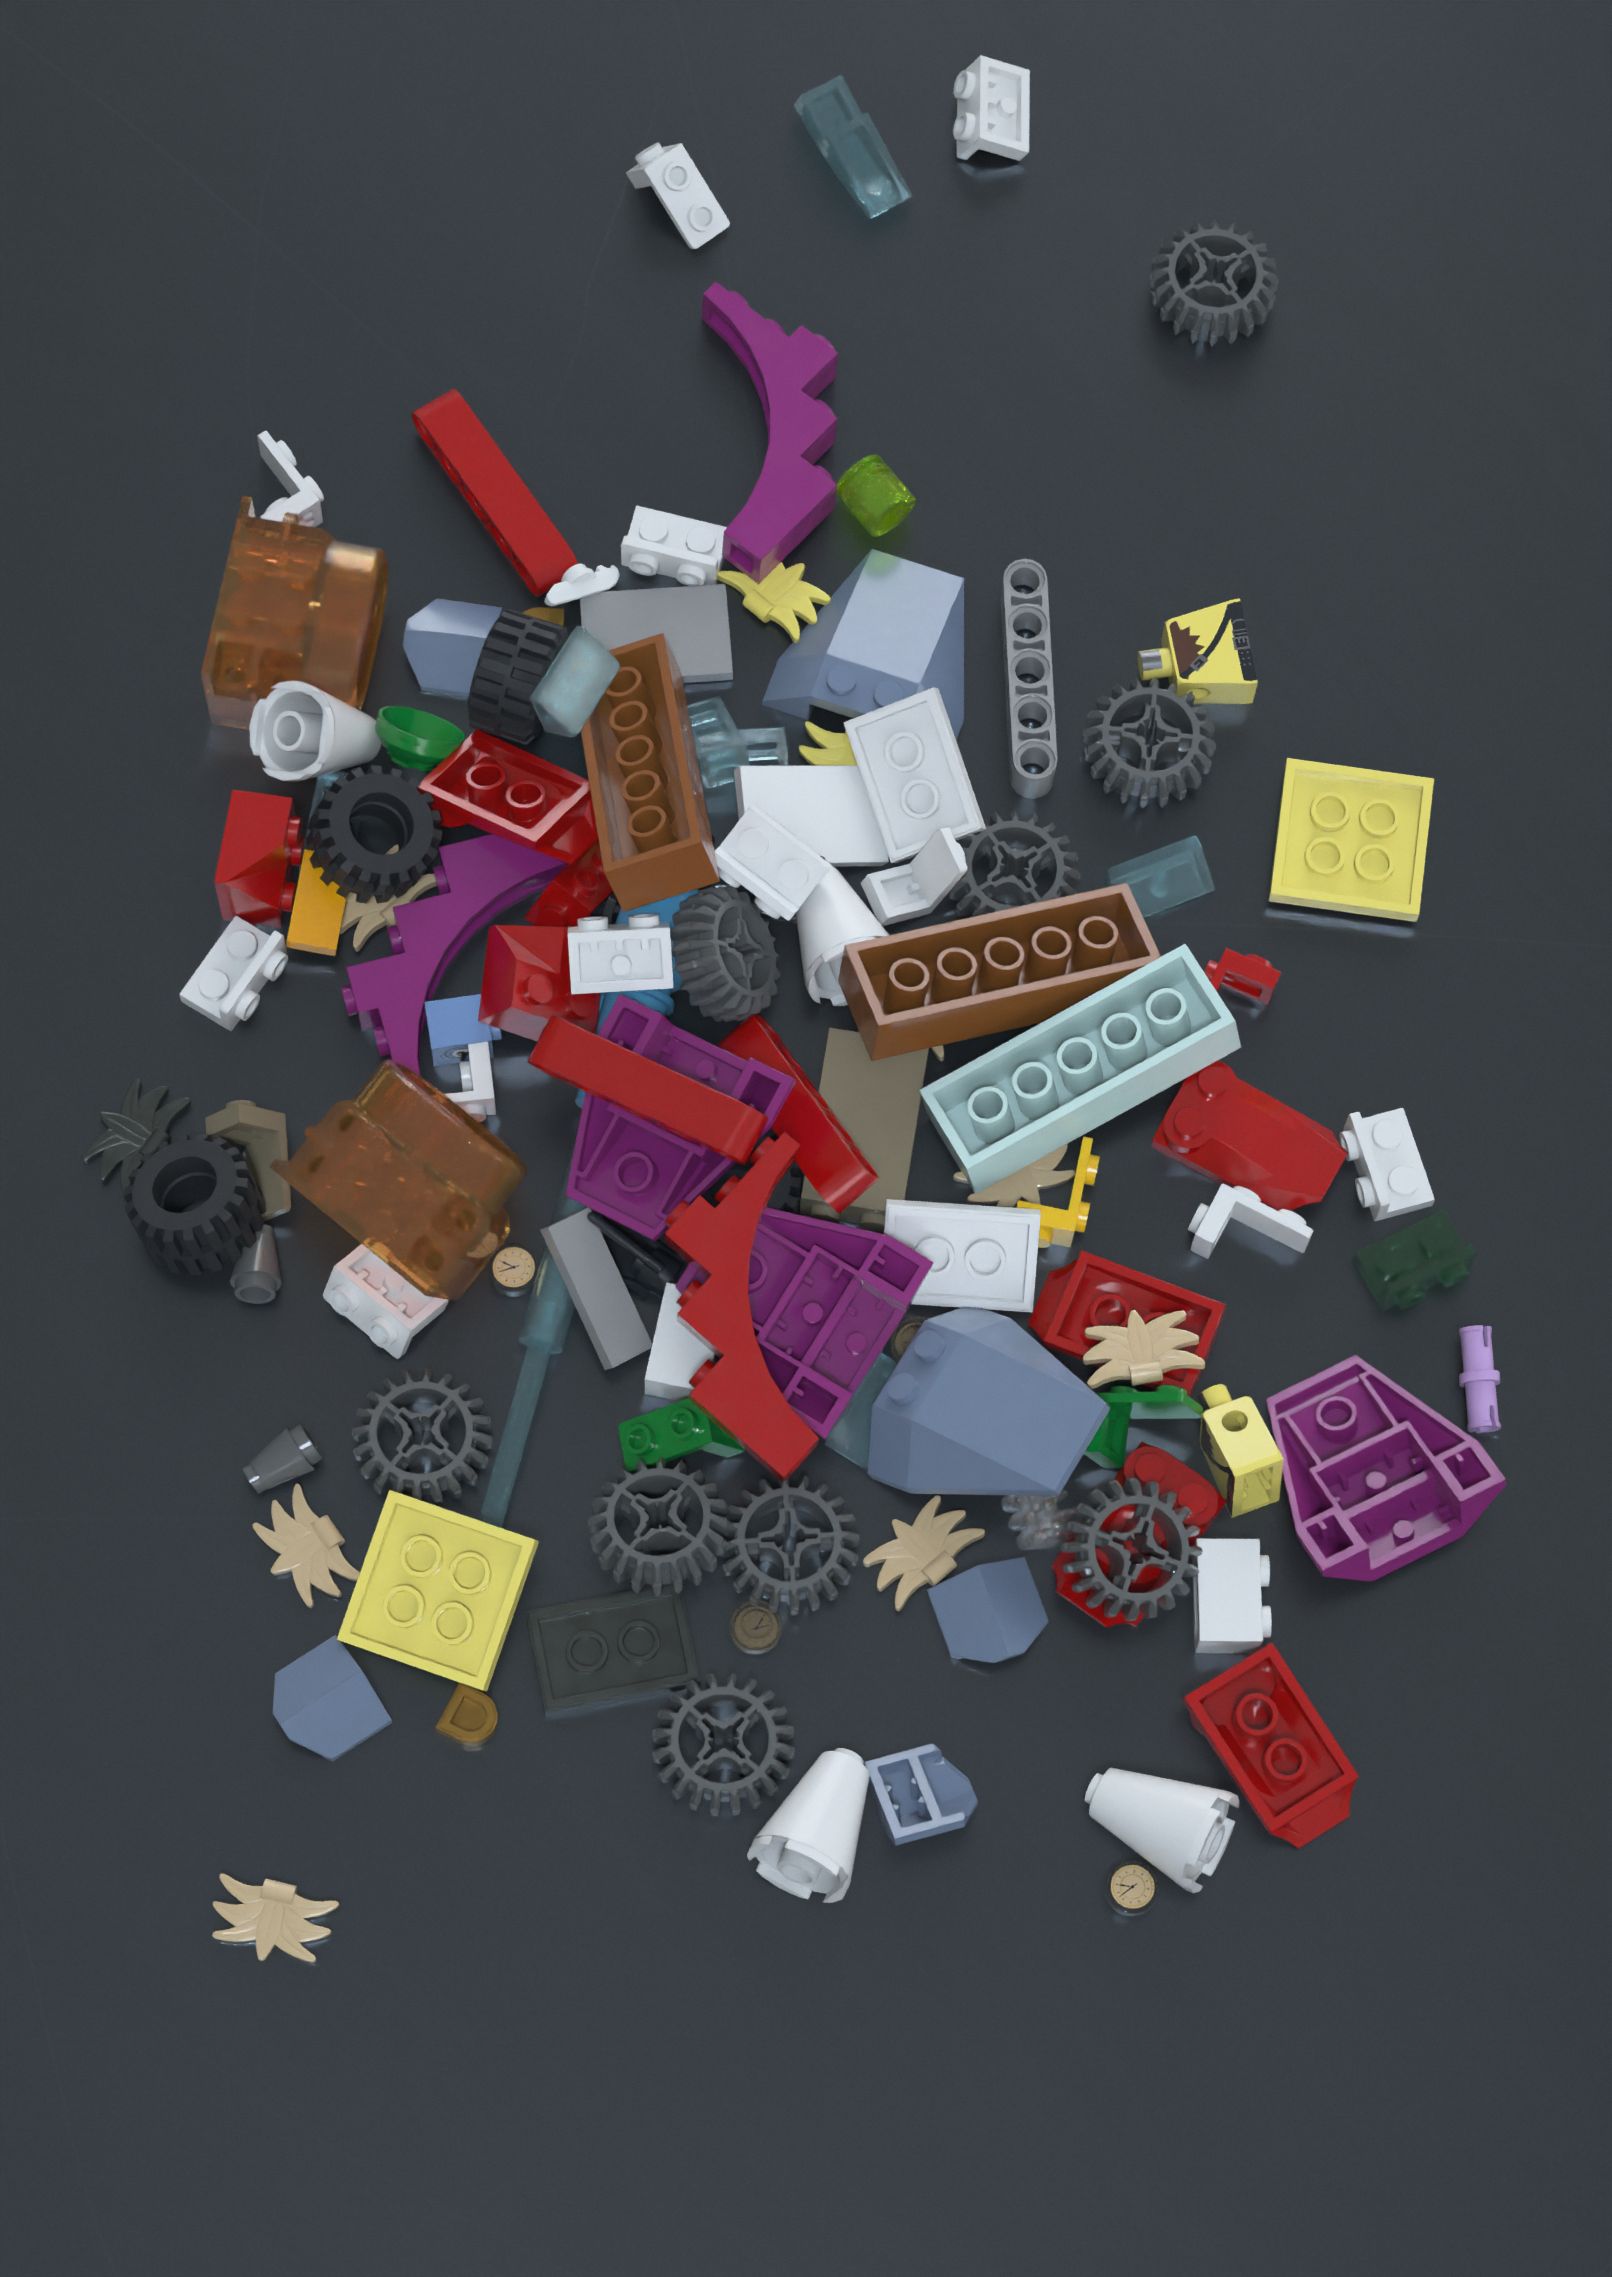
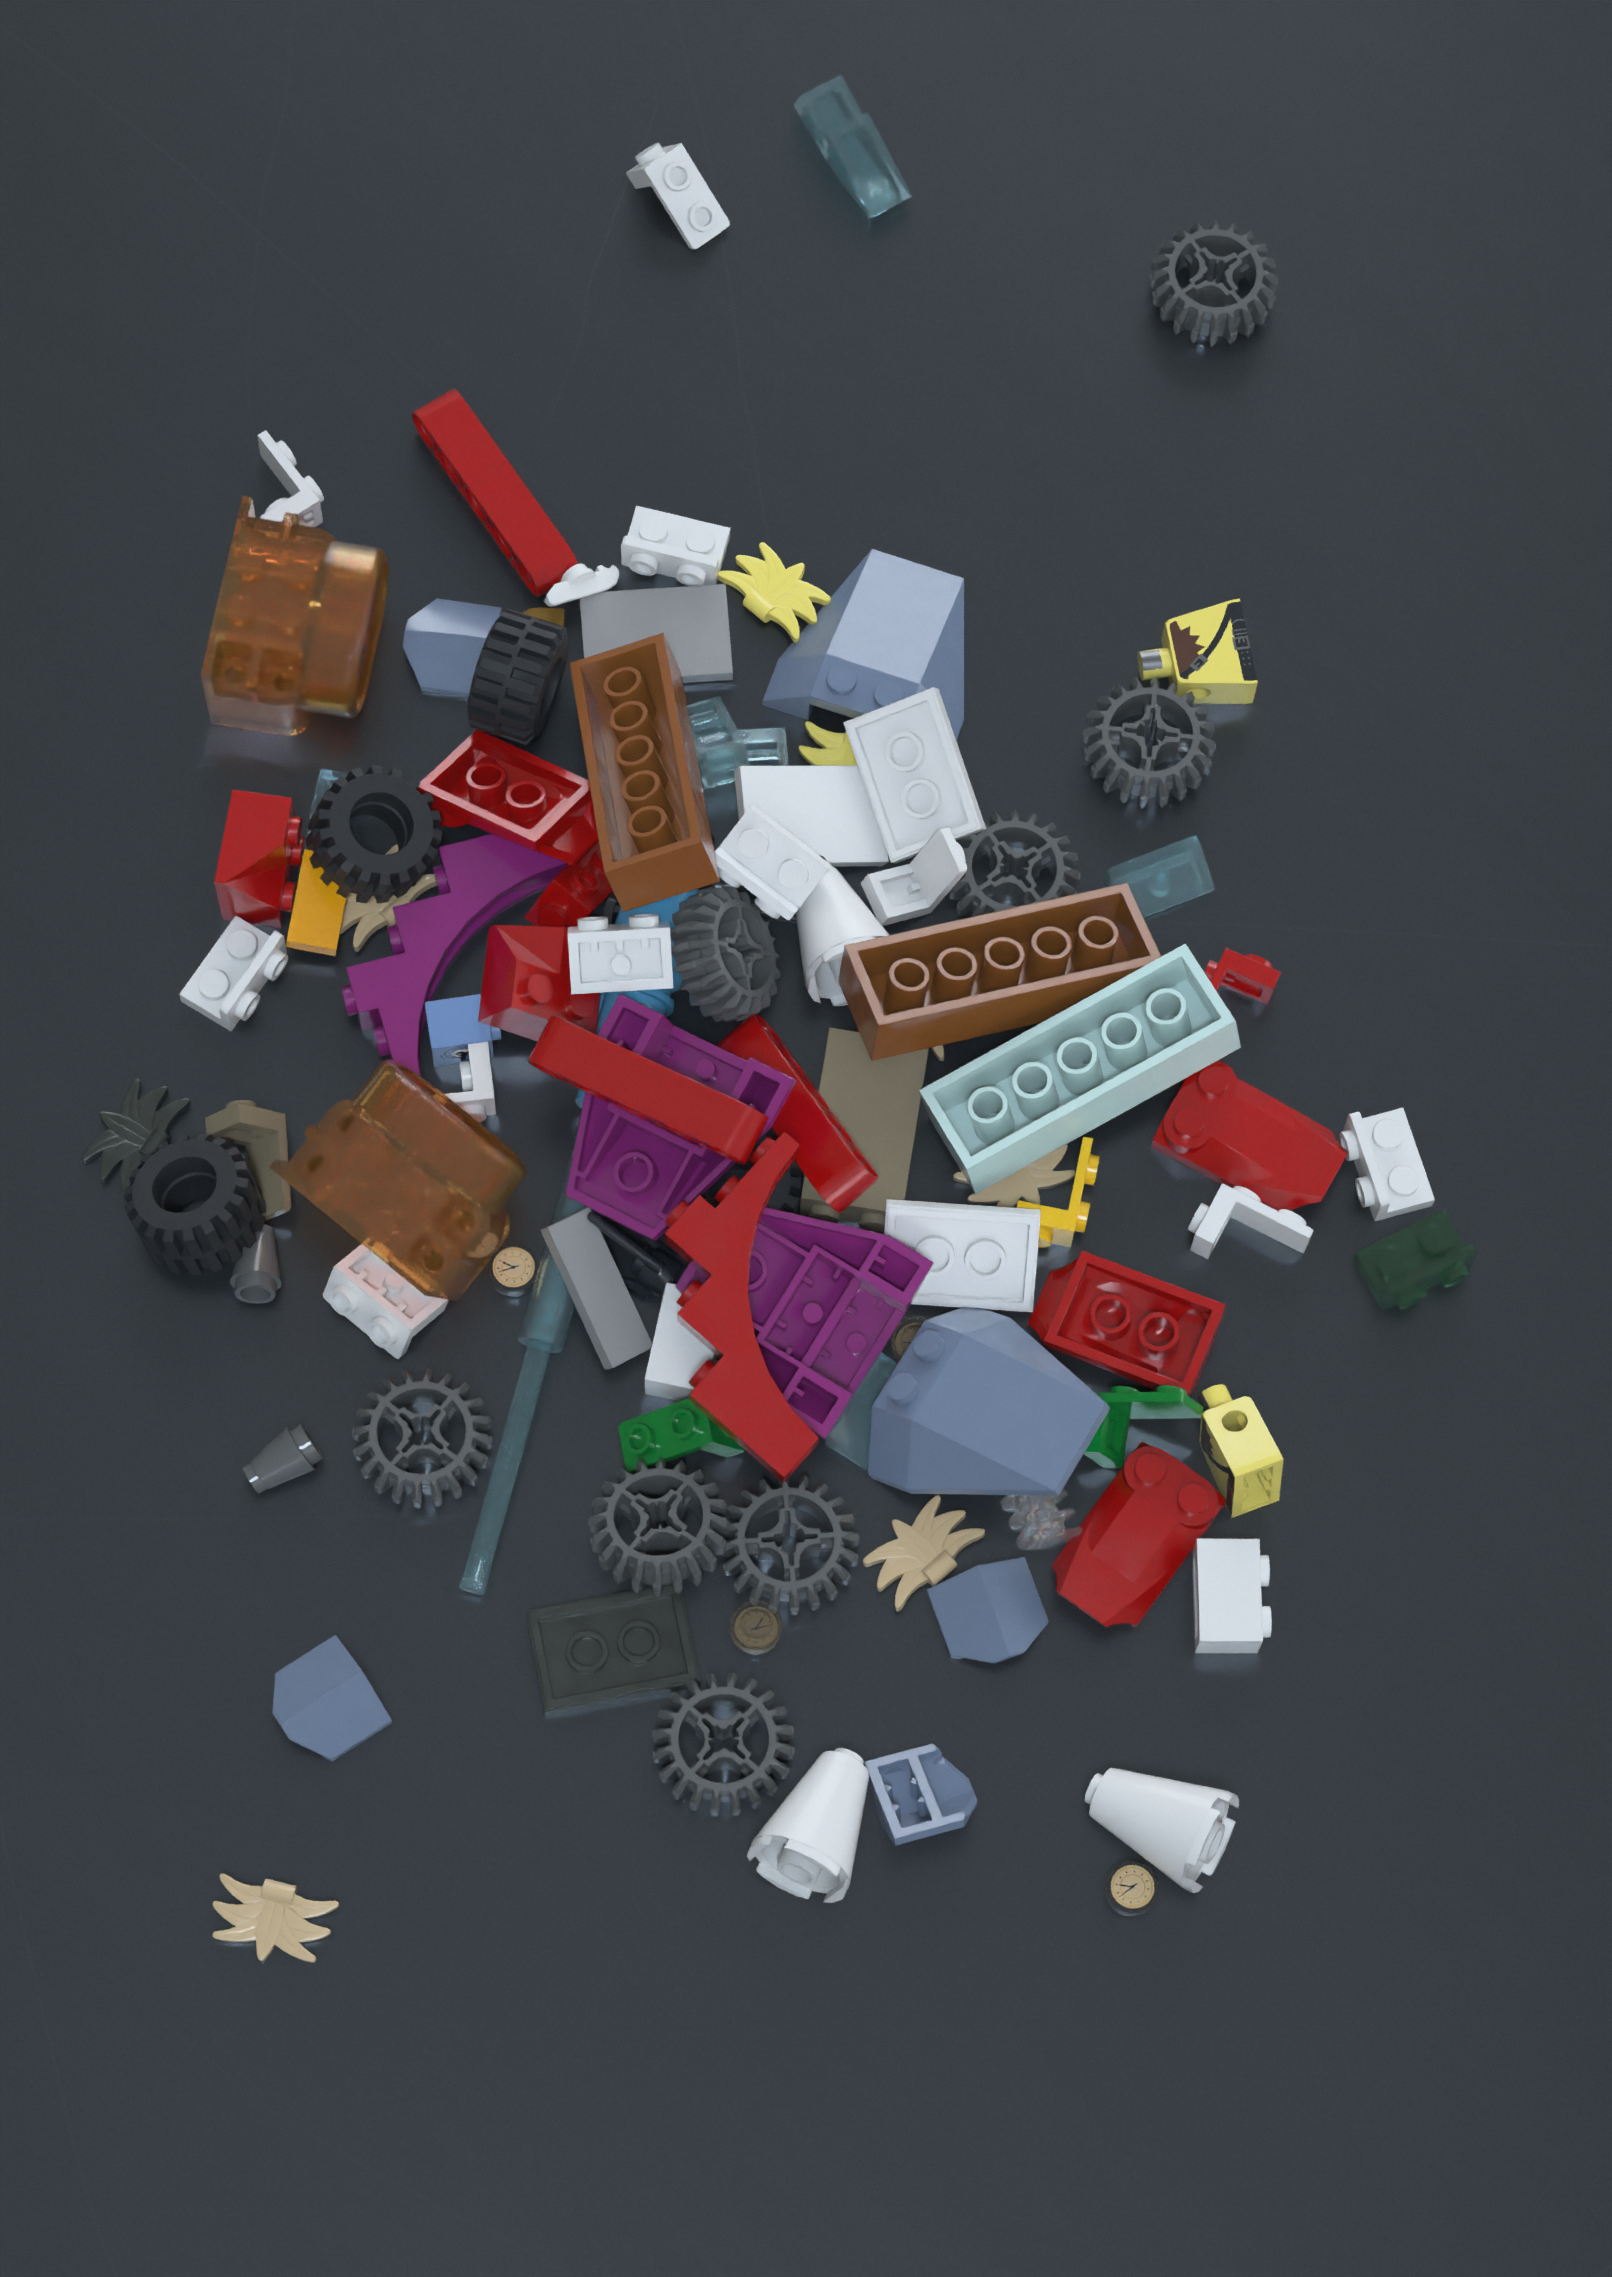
white cone [249,680,381,782] -> none
tan piece [253,1484,360,1608] -> none
light yellow plate [337,1490,539,1692] -> none
green piece [375,706,465,772] -> none
pearl gold tile [435,1683,498,1746] -> none
clear light blue slope [530,626,620,737] -> none
magenta arch [701,282,838,584] -> none
clear neon green piece [836,454,916,537] -> none
white bracket [953,55,1030,161] -> none
light grey beam [1000,559,1057,799] -> none
dark grey gear [1060,1478,1203,1621] -> none
tan piece [1083,1310,1205,1389] -> none
red slope [1182,1643,1359,1849] -> none
magenta wedge [1266,1355,1506,1582] -> none
light yellow plate [1268,758,1434,922] -> none
lavender pin [1459,1325,1501,1433] -> none

